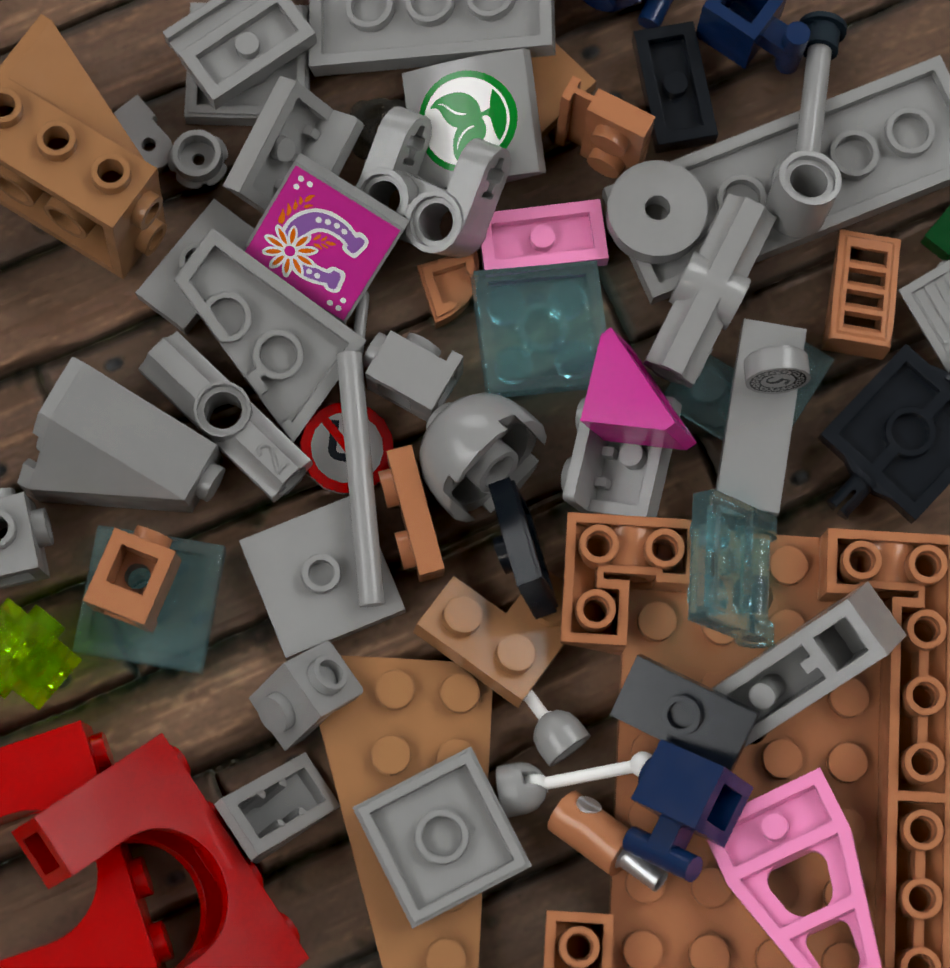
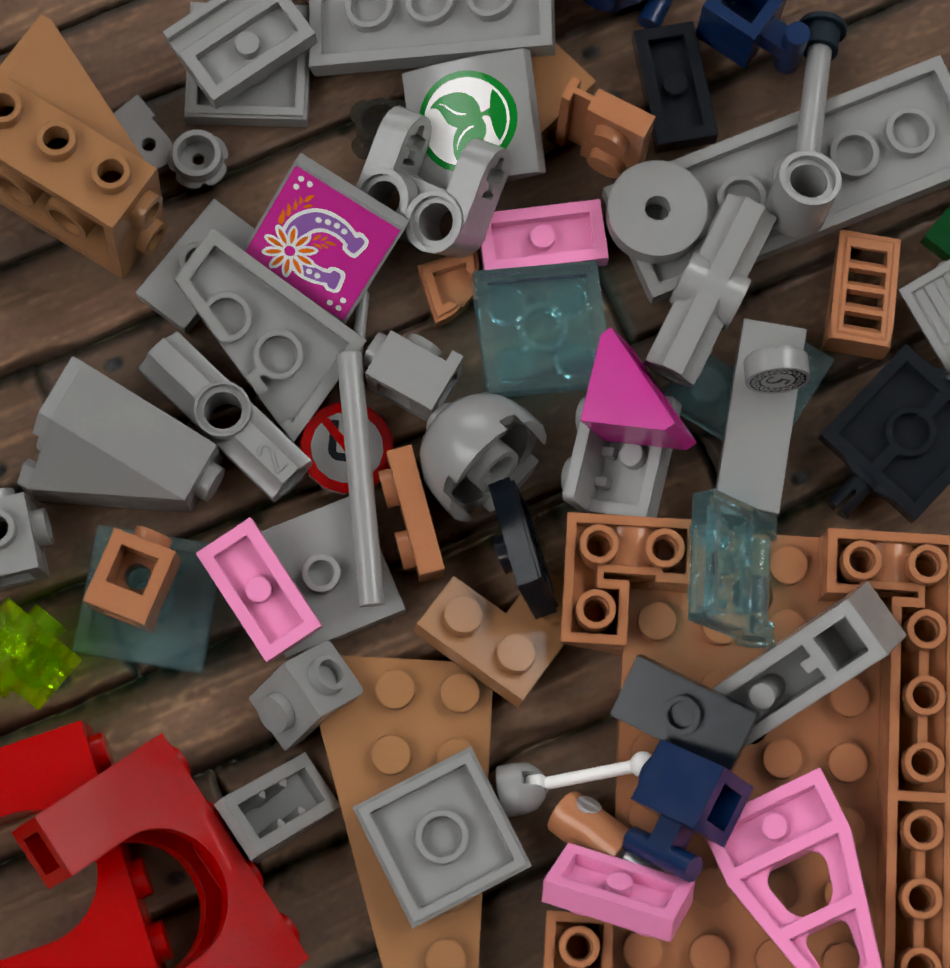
light grey bracket [223,76,364,214] -> none
light grey hinge [524,690,591,767] -> none
none -> bright pink plate [196,517,324,663]
none -> bright pink plate [542,843,695,943]

